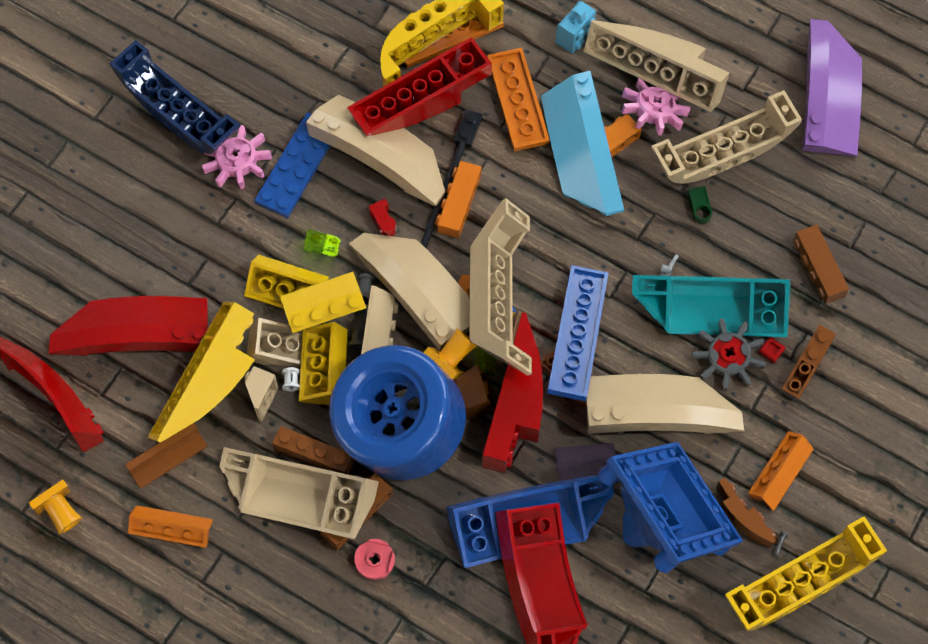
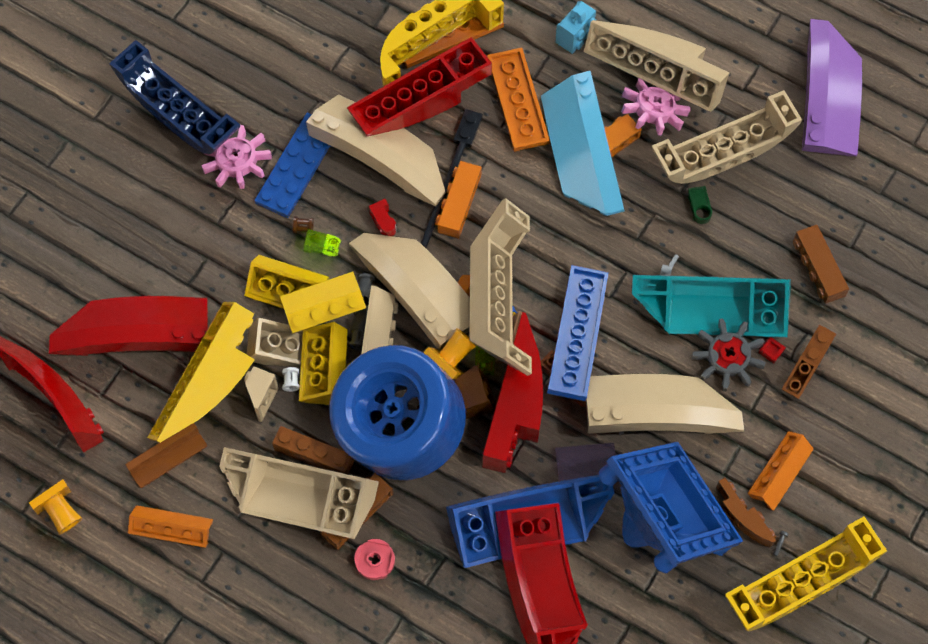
none -> reddish brown bush [293,216,314,234]

